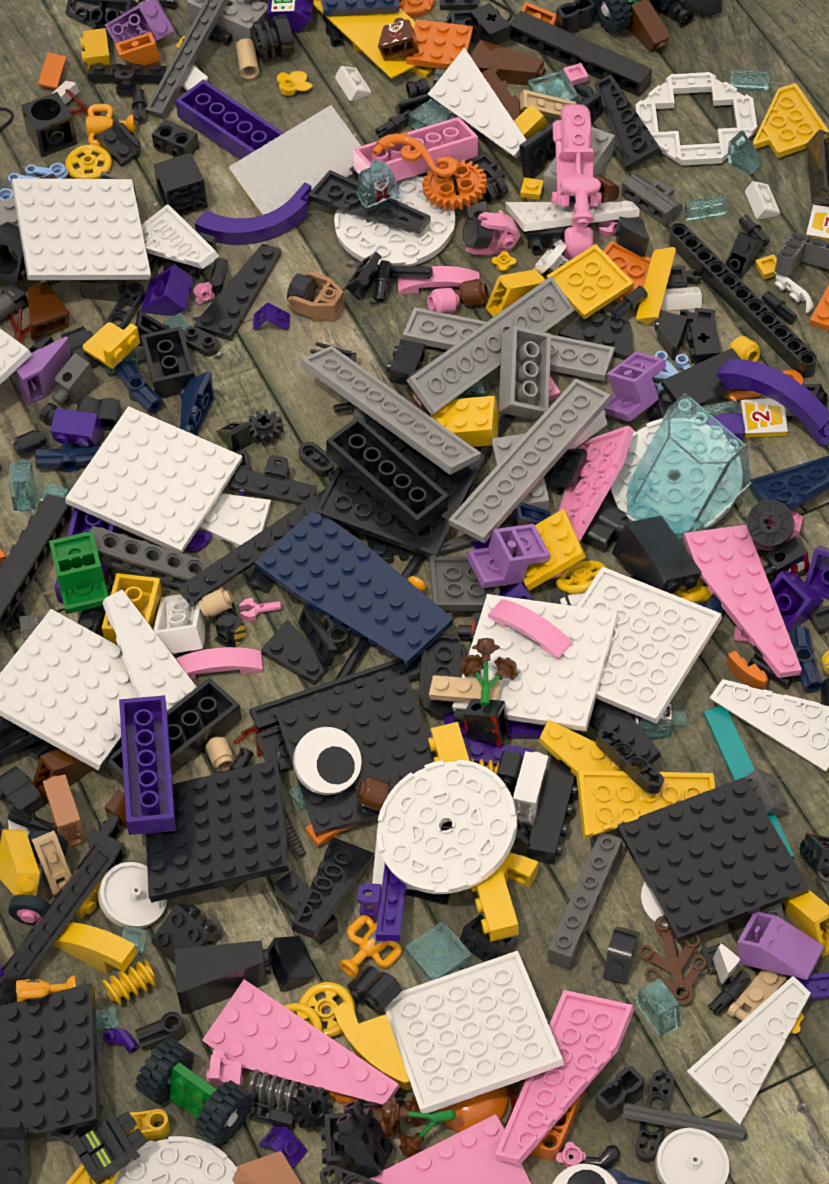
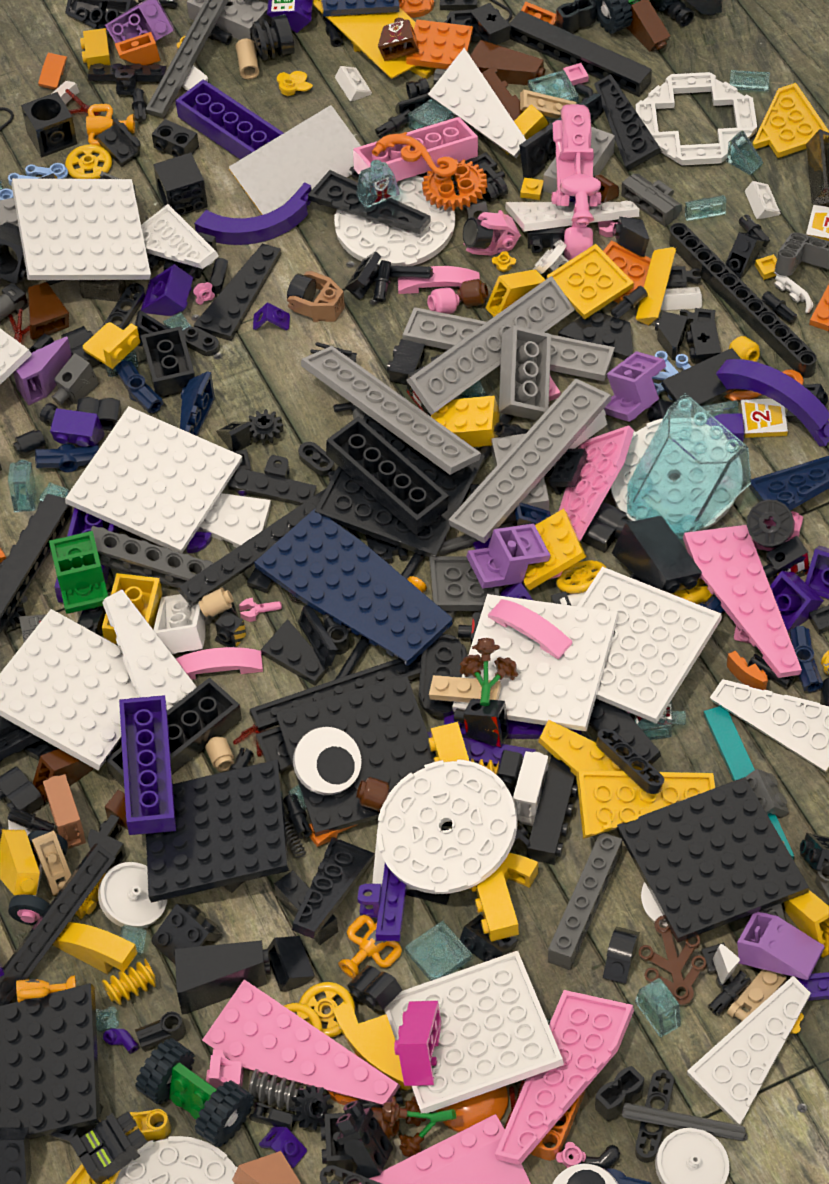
none -> black pin [283,794,312,839]
none -> dark pink wedge [394,1001,441,1086]
none -> black pin [494,422,529,437]

